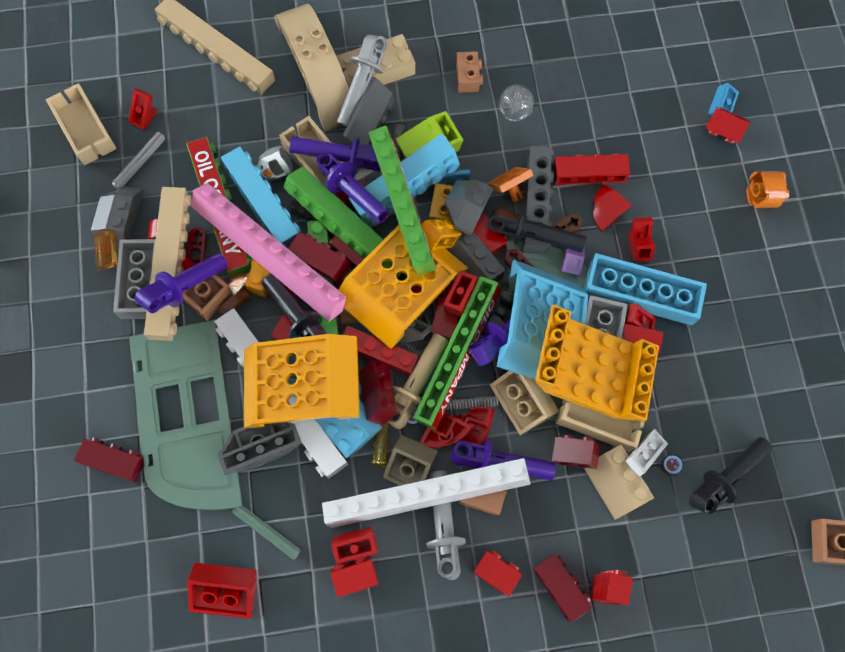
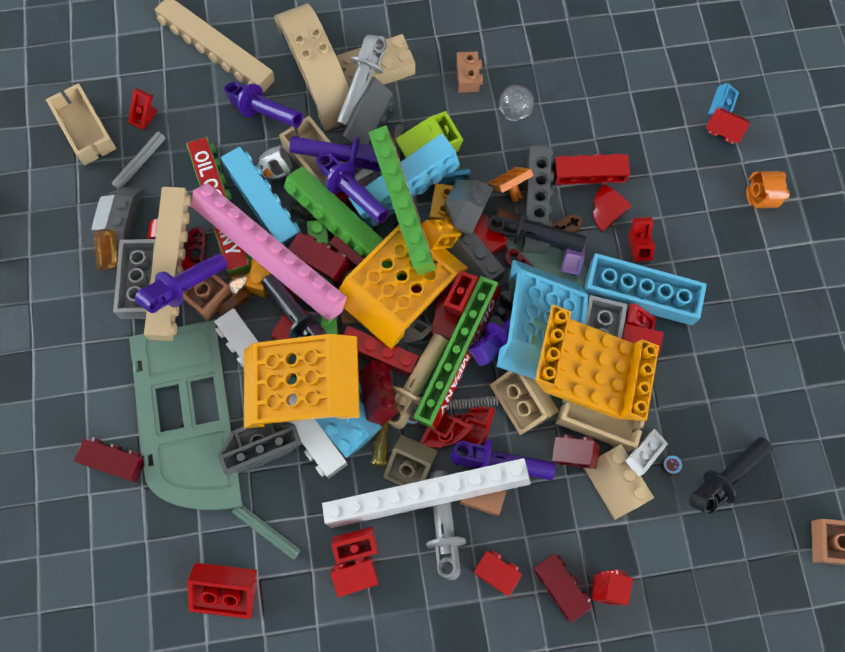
none -> dark purple piece [224,82,303,128]

